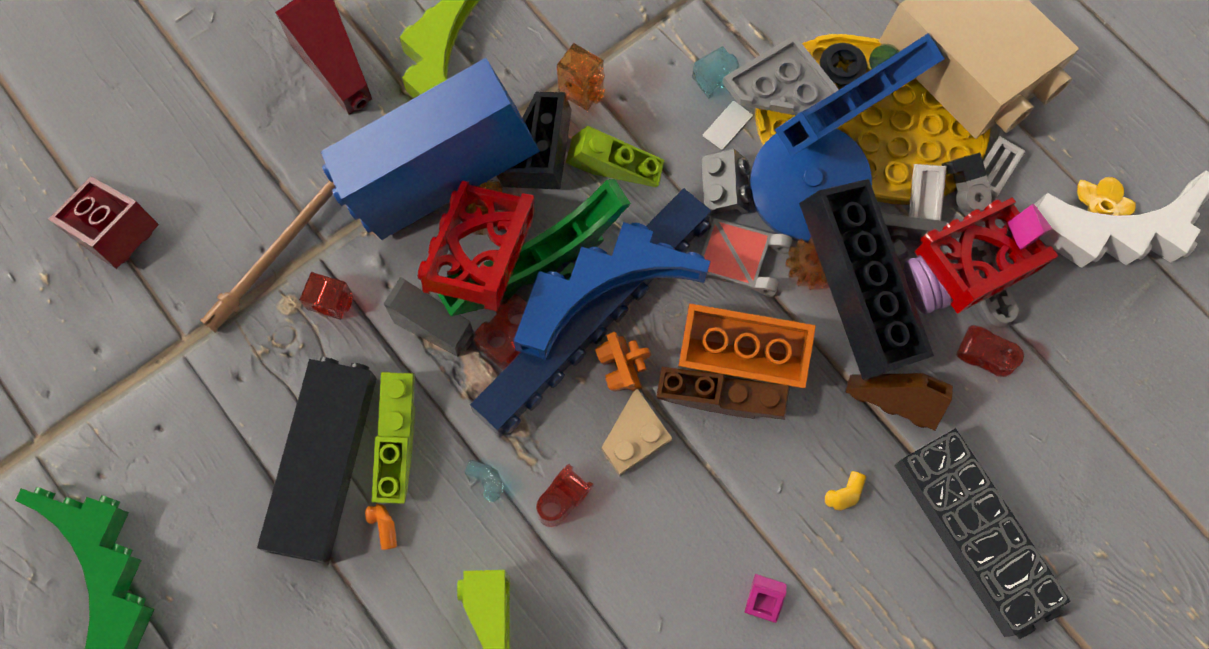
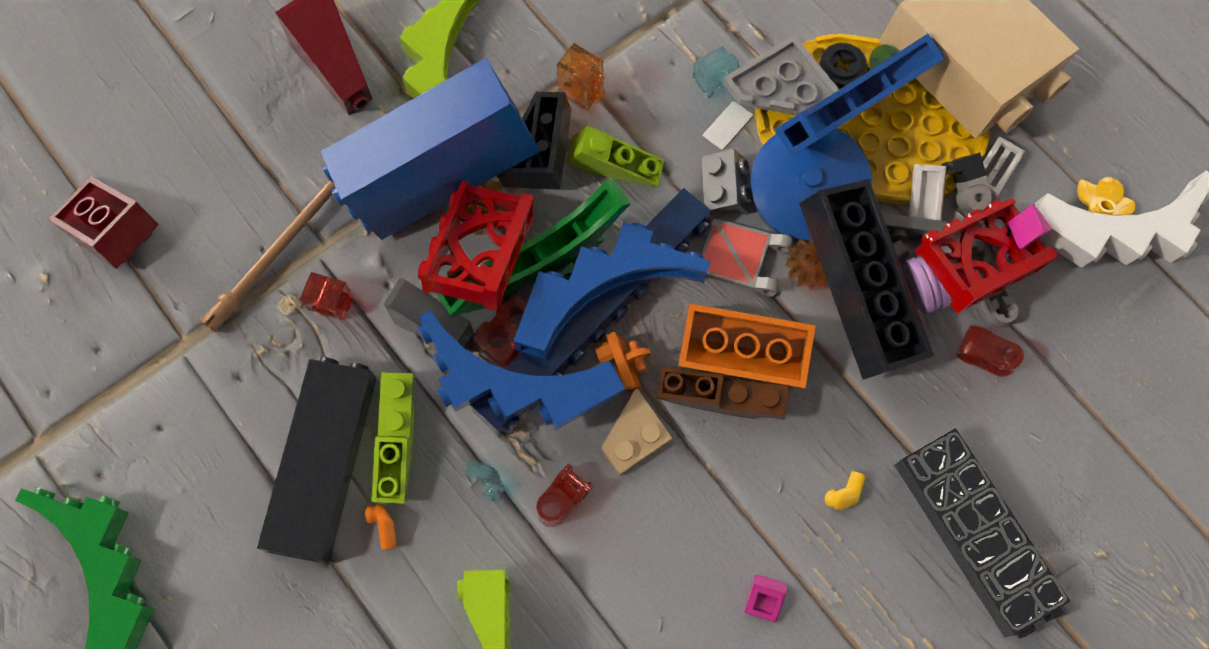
reddish brown slope [845,373,953,431] -> none
none -> blue arch [417,310,625,431]

